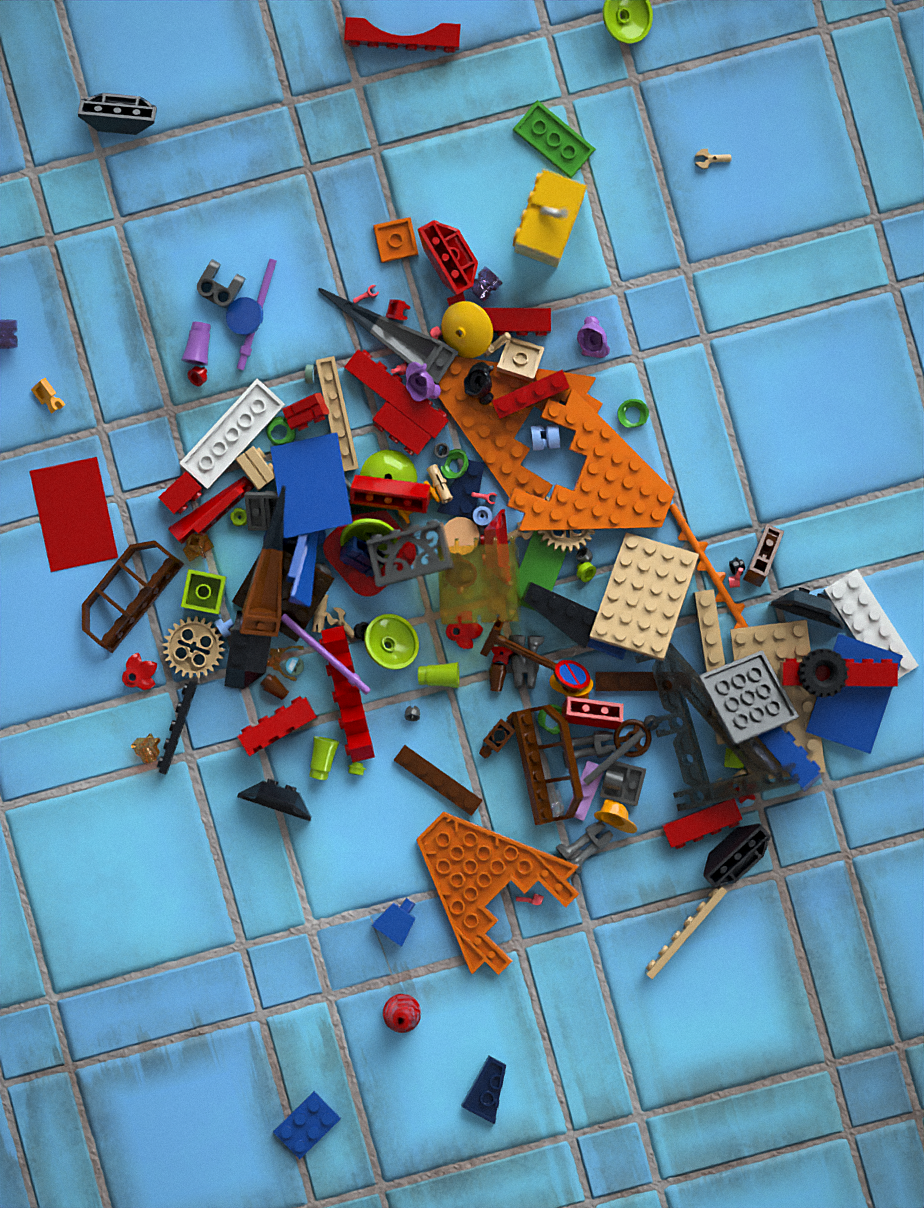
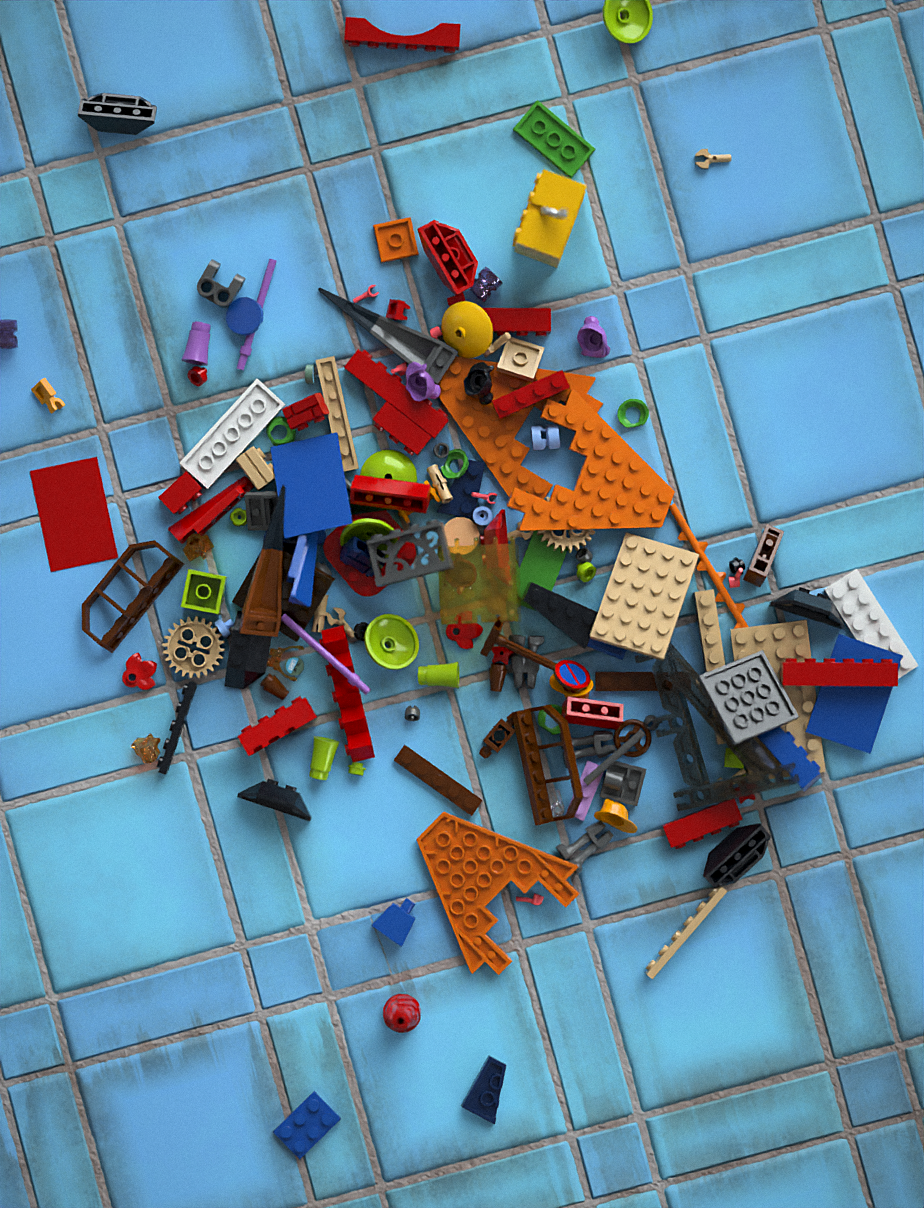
black tyre [798,649,849,697] -> none

